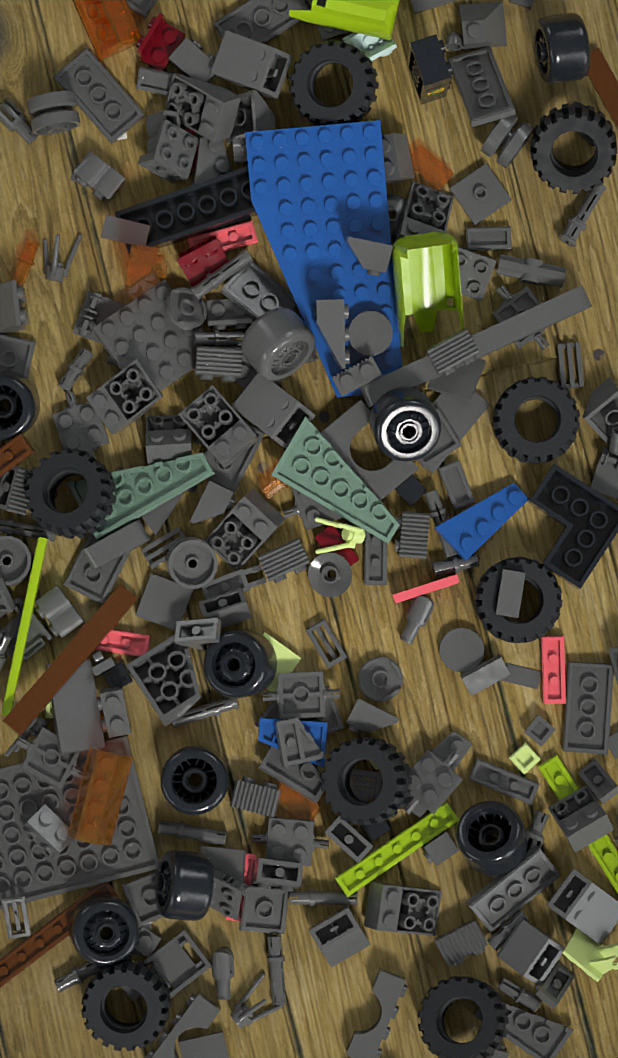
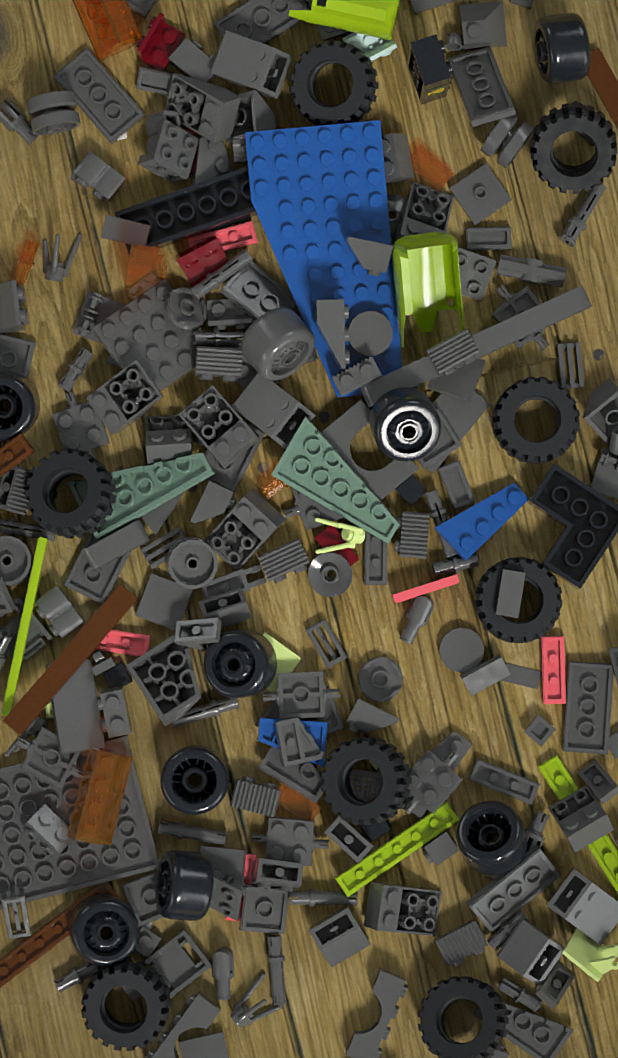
yellowish green tile [509,743,541,775] -> none

